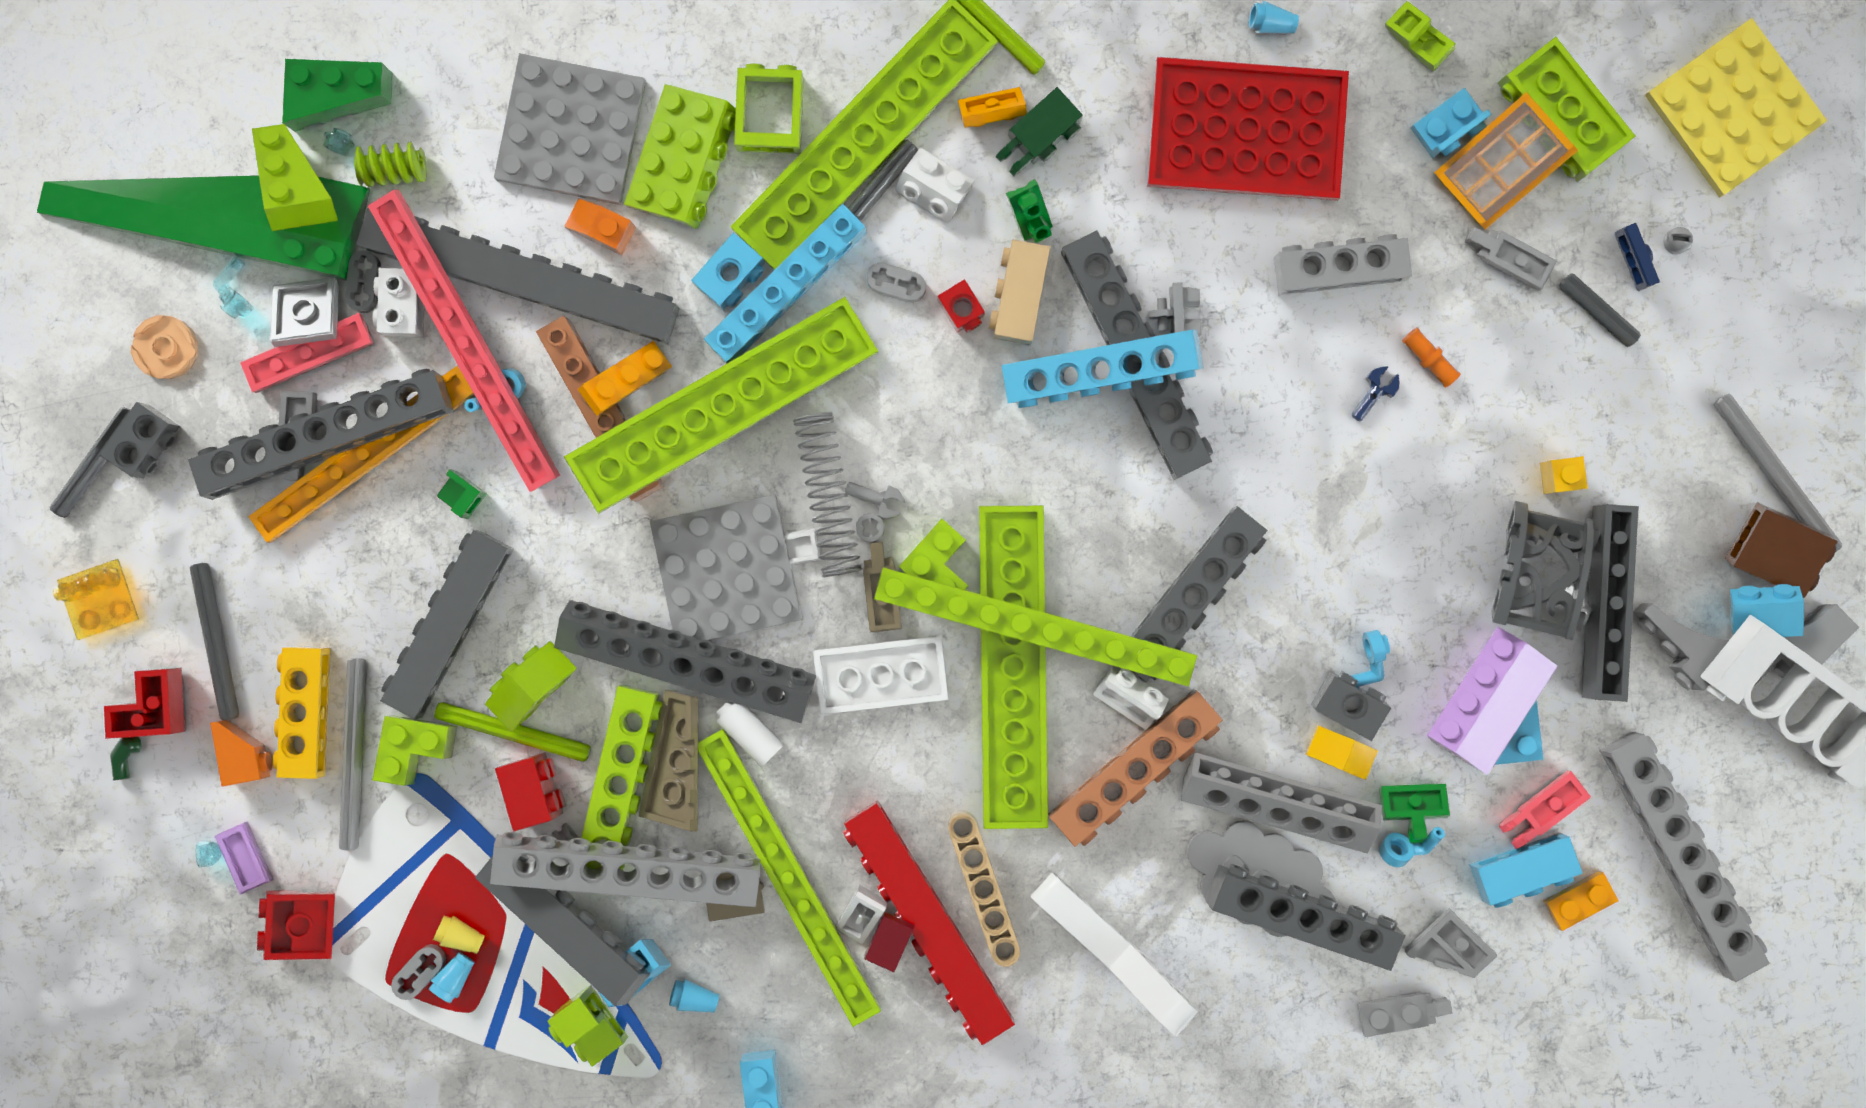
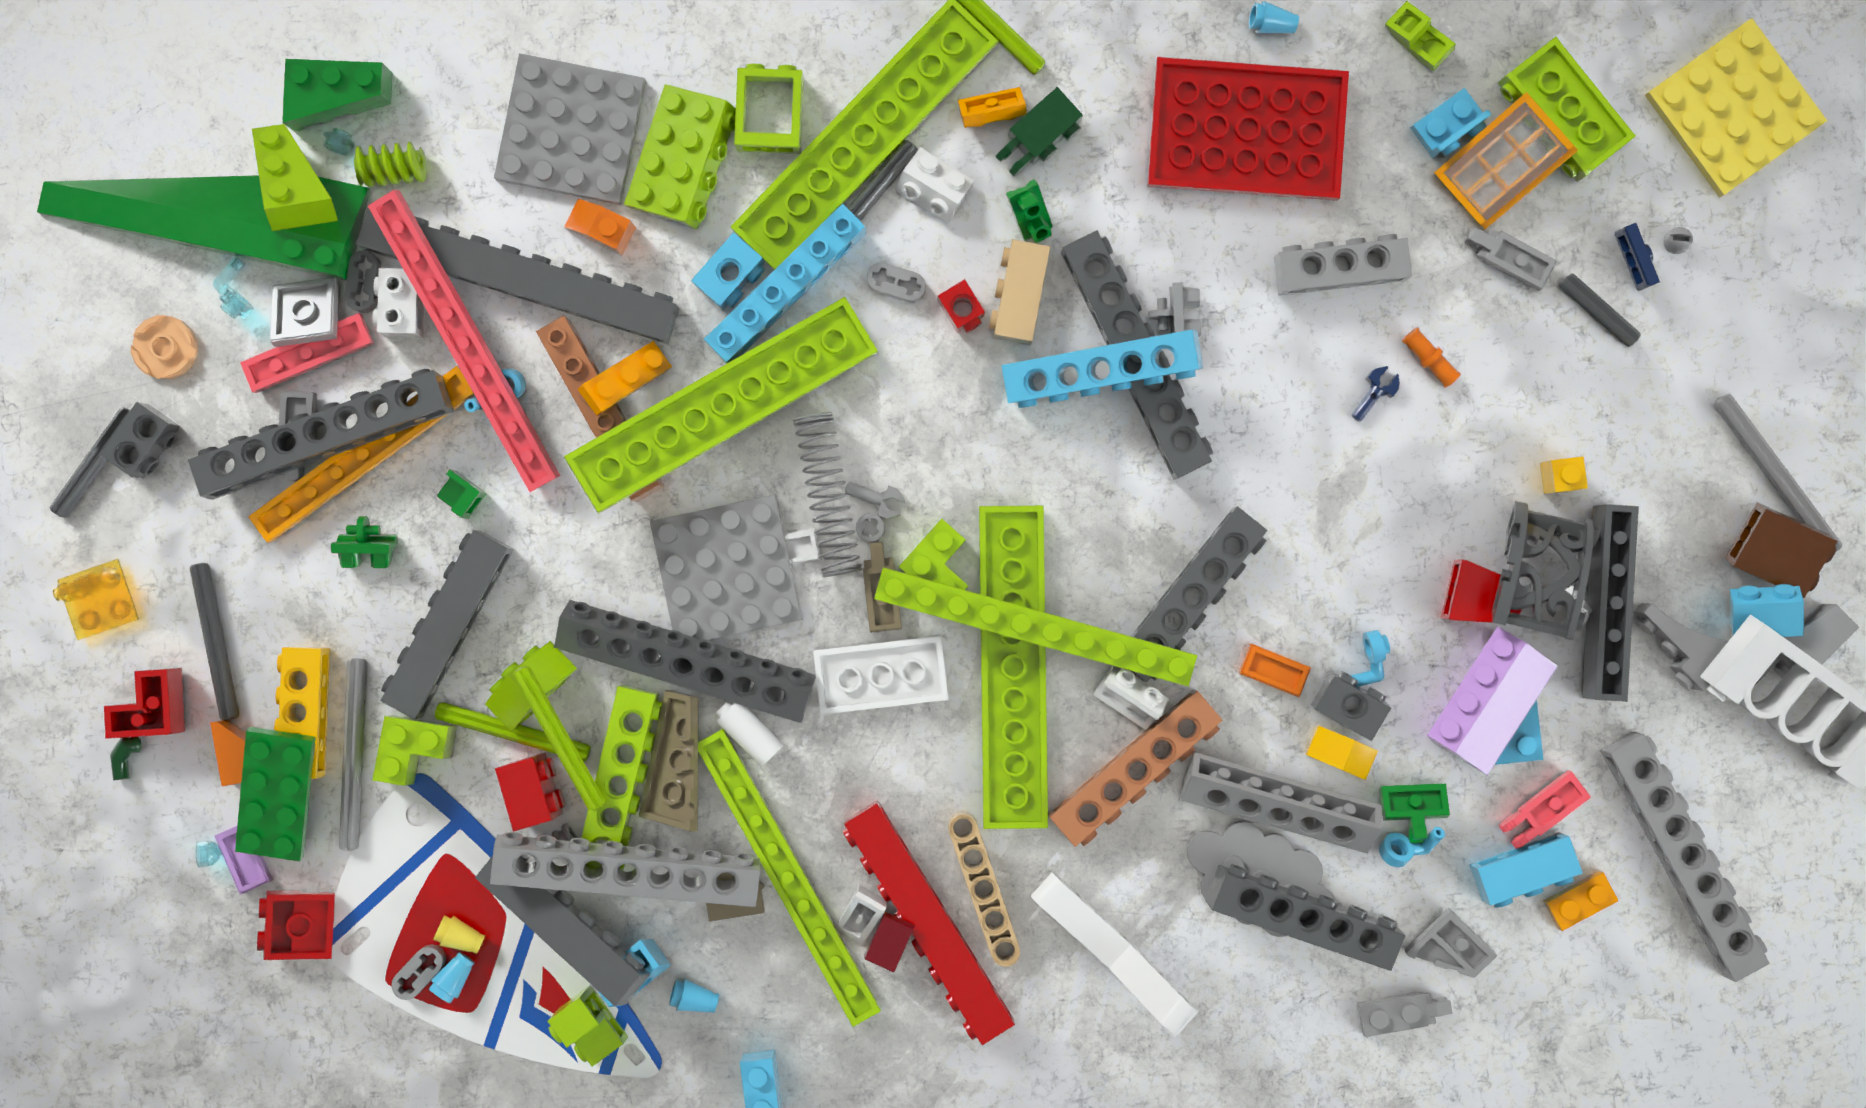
none -> green plate [235,727,316,862]
none -> green hips [331,516,398,568]
none -> lime axle [513,666,605,811]
none -> orange tile [1238,644,1311,698]
none -> red torso [1440,559,1522,623]

